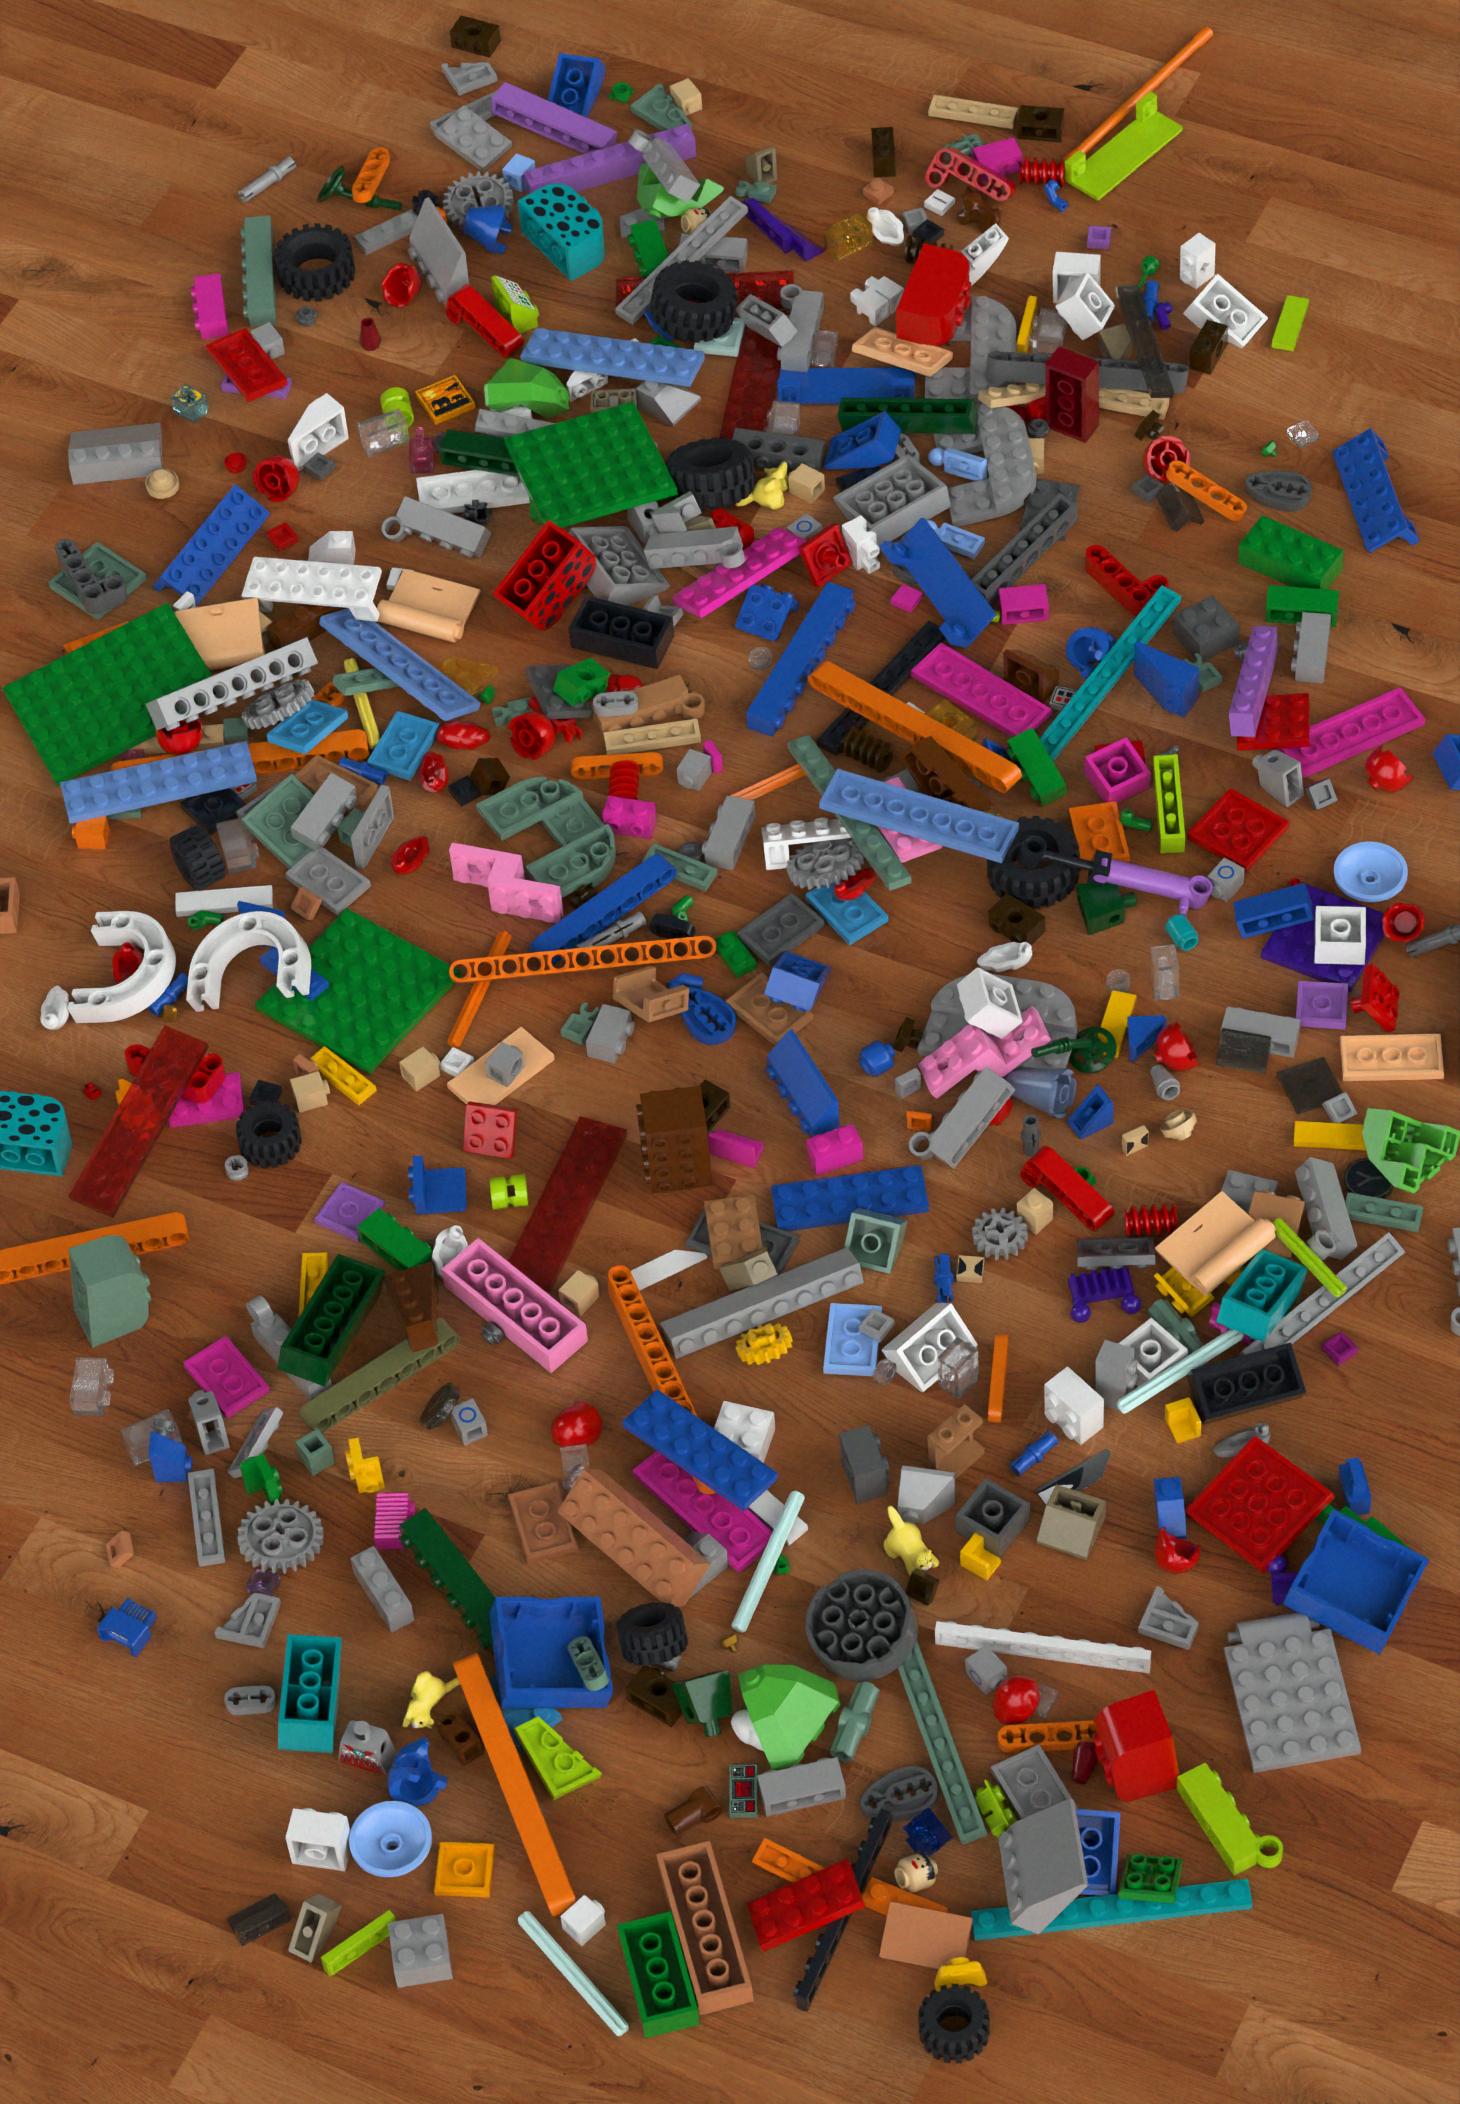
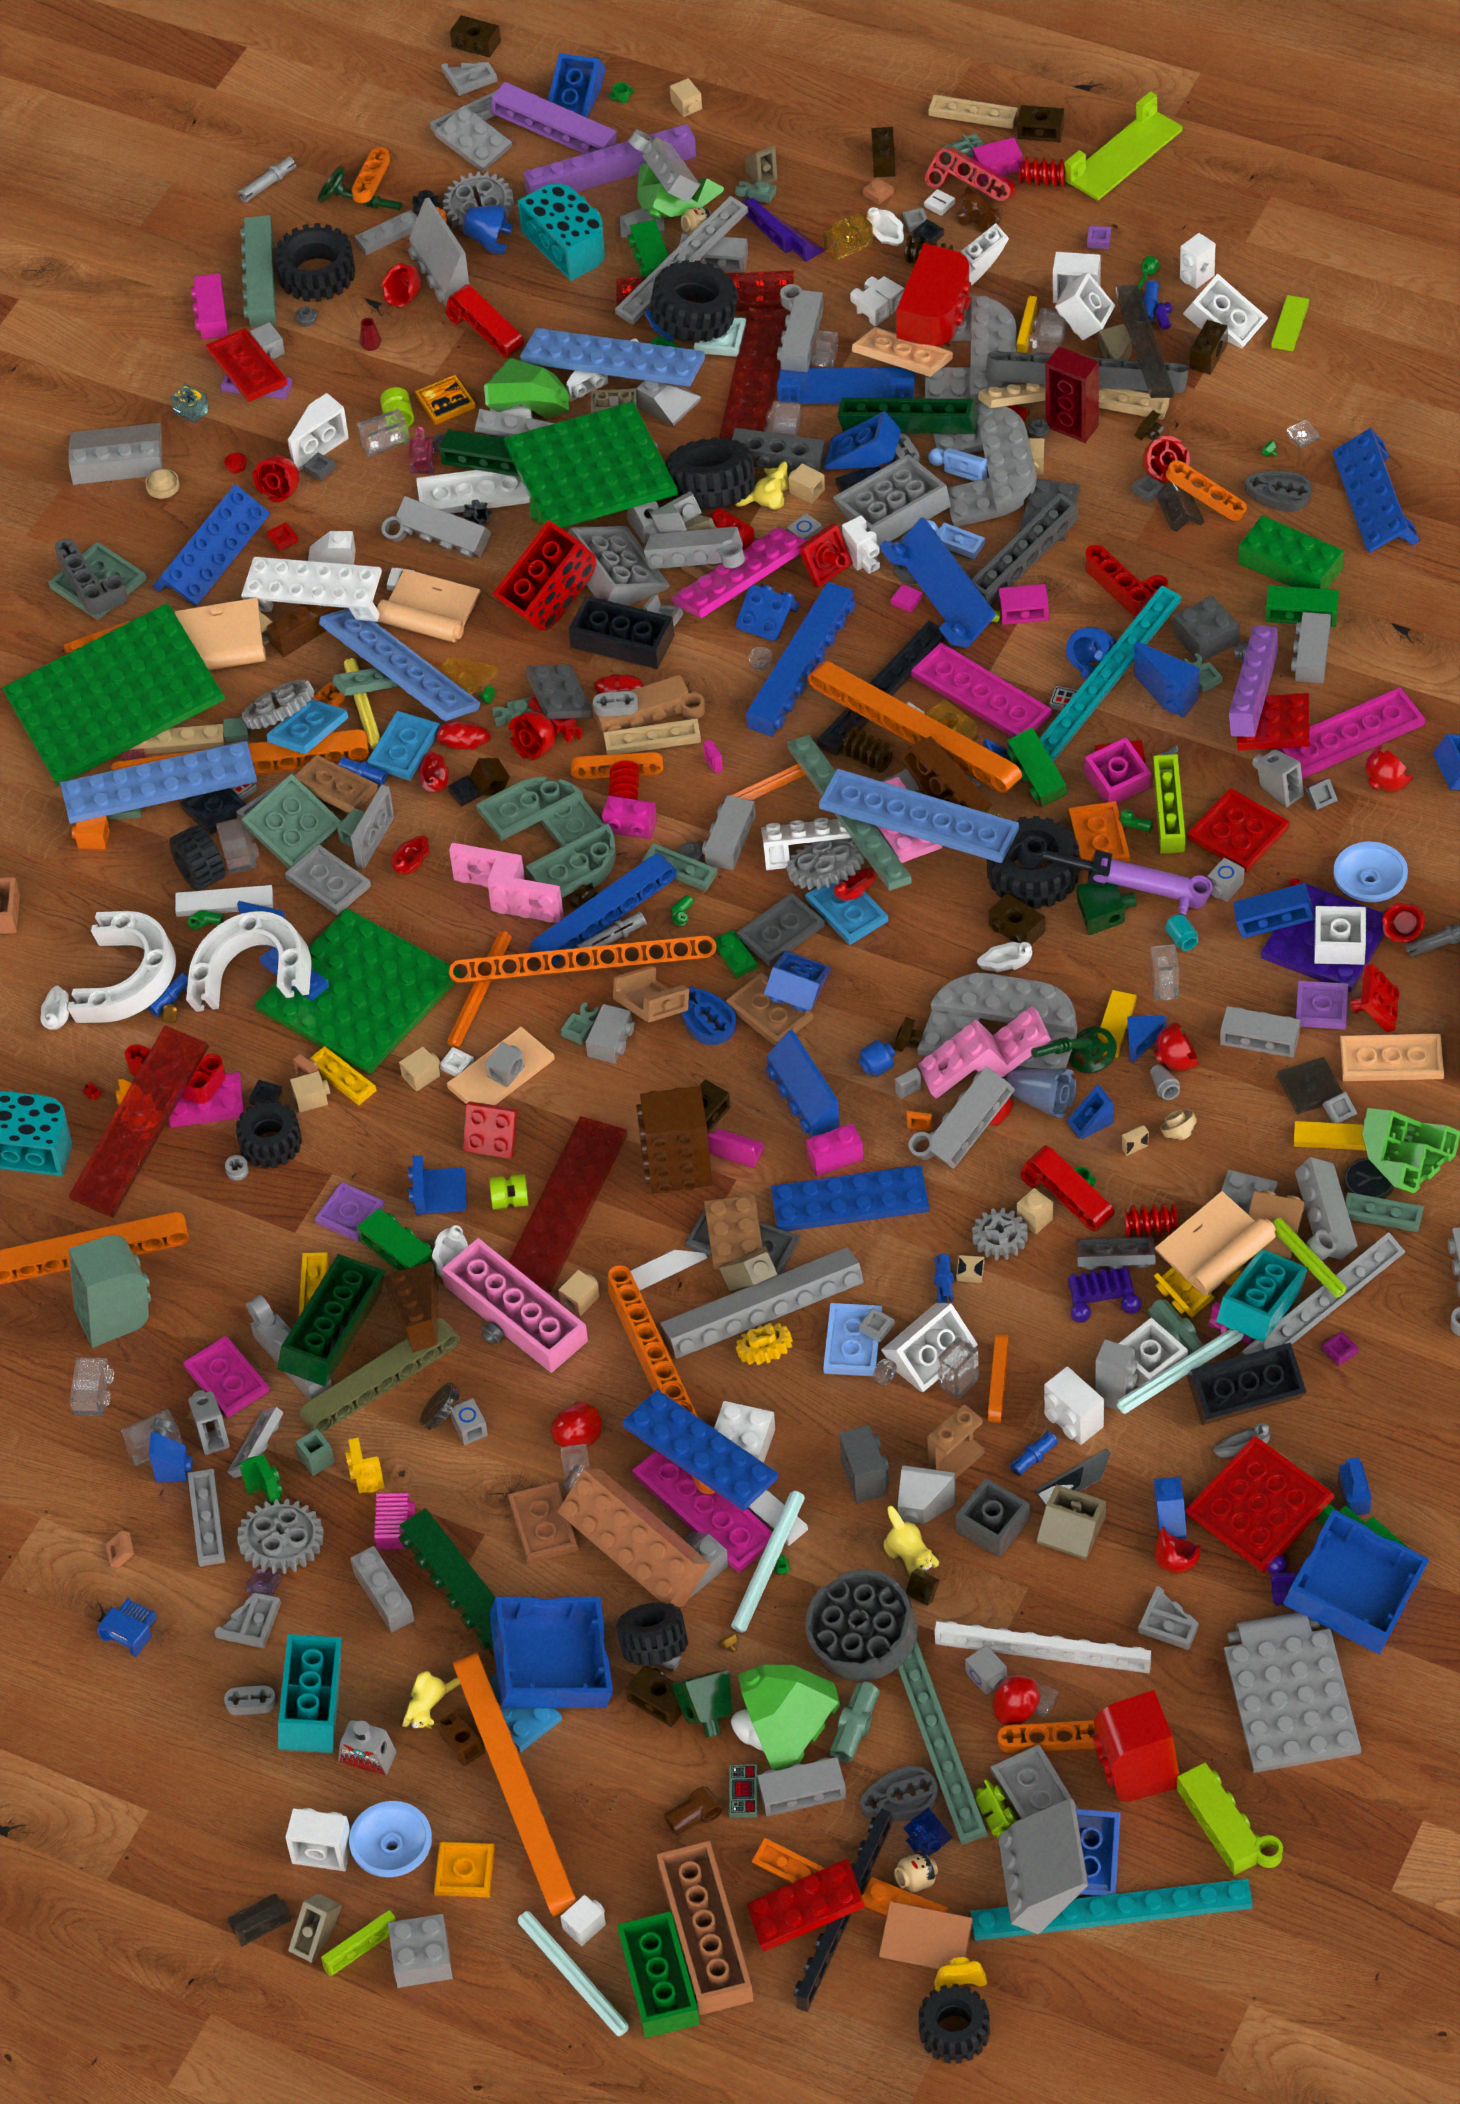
red arm [112,942,144,984] -> none
light grey brick [146,637,318,731] -> none
red cylinder [155,718,203,755] -> none
white tile [173,591,196,613] -> none
nougat plate [290,887,323,920] -> none
light grey brick [291,772,357,851] -> none
blue piece [387,1737,447,1807] -> none
lime slope [491,275,539,334] -> none
light blue brick [502,153,535,192] -> none
lime wing [514,1716,602,1801] -> none
green brick [553,657,610,706] -> none
sand green beam [568,1636,609,1691] -> none
sand green wing [630,83,692,131] -> none
black beam [649,914,696,939] -> none
blue arm [667,973,703,989] -> none
light grey brick [677,749,712,791] -> none
light grey brick [735,294,798,347] -> none
sand green slope [844,1208,908,1274] -> none
white brick [957,967,1023,1039] -> none
yellow panel [960,1533,1001,1581] -> none
reddish brown slope [1003,649,1059,703] -> none
dark grey pin [1021,1114,1041,1157] -> none
red plate [1027,396,1046,422] -> none
blue arm [1044,180,1068,212] -> none
orange piece [1063,26,1213,165] -> none
dark red cone [1071,1741,1098,1785] -> none
clear tile [1106,969,1131,993] -> none
green tile [1119,1853,1183,1903] -> none
yellow panel [1165,1397,1201,1443] -> none
clear smoke panel [1216,1028,1271,1074] -> none

